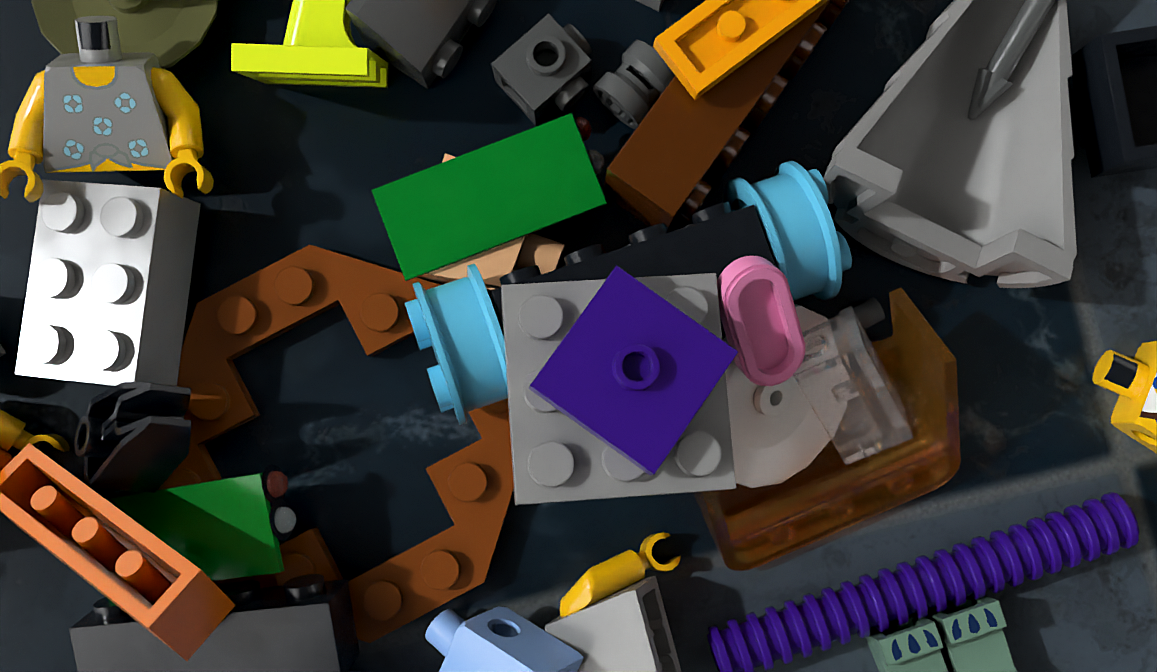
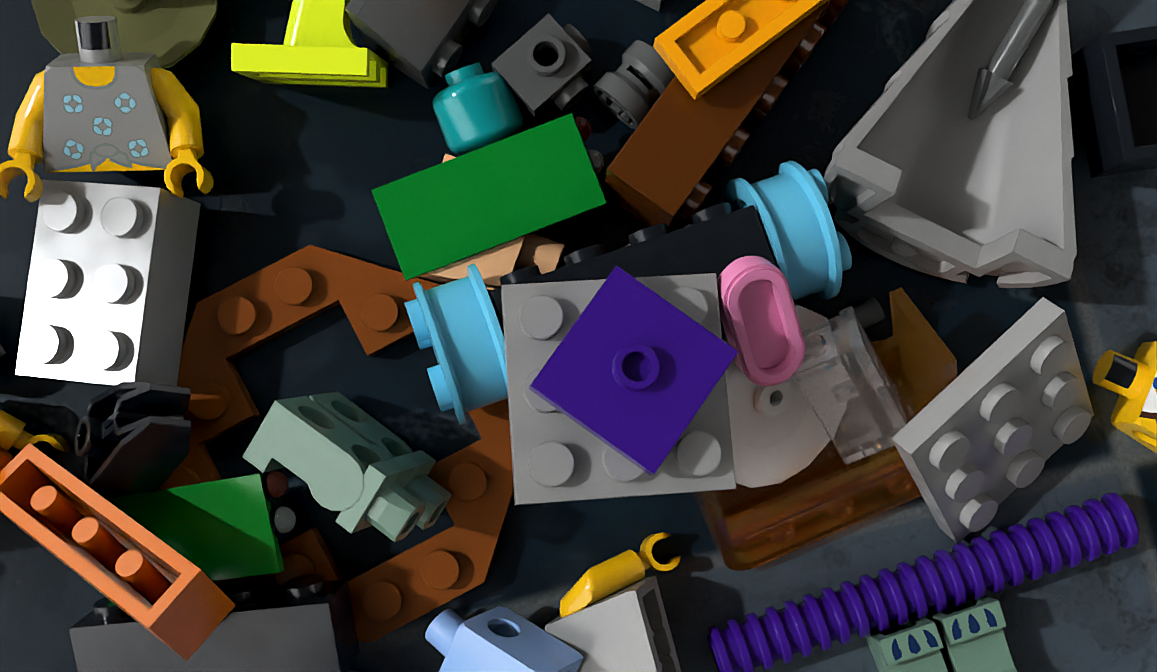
none -> sand green hips [242,391,452,542]
none -> teal head [432,63,525,154]
none -> light grey plate [891,297,1094,543]

